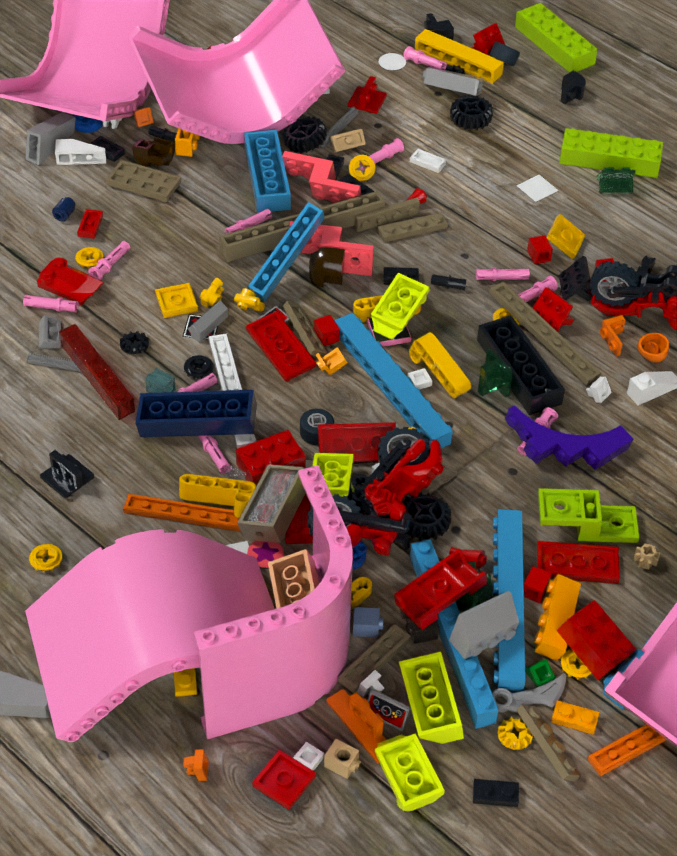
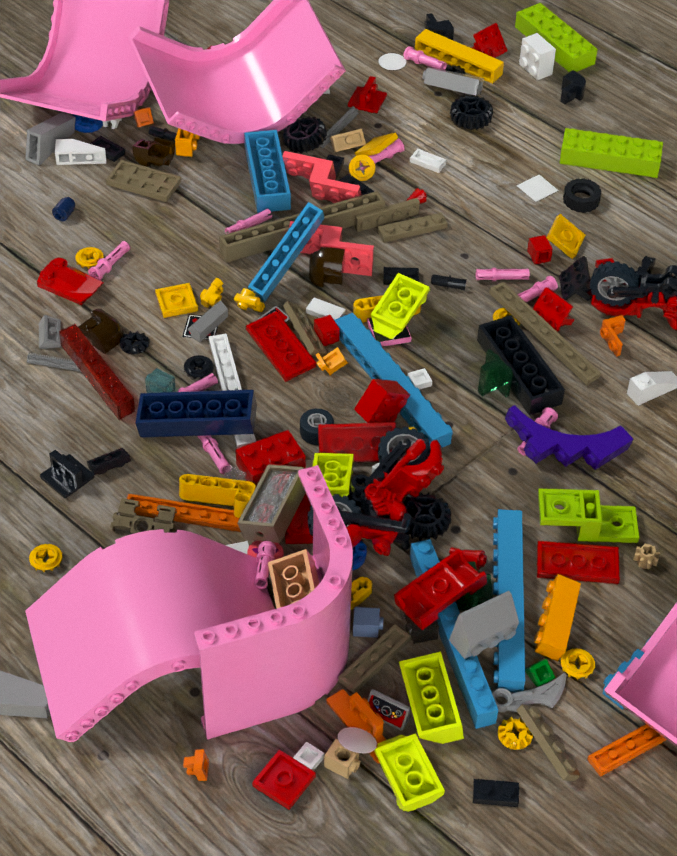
bright pink pin [23,295,79,313] -> none
red plate [77,209,103,239] -> none
yellow plate [174,668,197,697] -> none
white tile [357,670,384,698] -> none
yellow beam [409,332,471,398] -> none
black wheel [489,42,520,66] -> none
red brick [524,566,552,604] -> none
light orange plate [551,700,600,735] -> none
red brick [556,600,637,681] -> none
white tile [586,377,612,403] -> none
clear green bracket [597,167,635,194] -> none
orange hat [637,333,669,363] -> none
none -> dark brown brick [78,309,124,354]
none -> black plate [87,448,131,475]
none -> dark tan piece [110,498,177,534]
none -> bright pink pin [254,541,277,589]
none -> white tile [306,298,346,320]
none -> white sticker [338,727,377,753]
none -> red brick [354,379,410,423]
none -> yellow tile [355,132,398,156]
none -> white brick [519,33,556,80]
none -> black tyre [563,178,601,213]

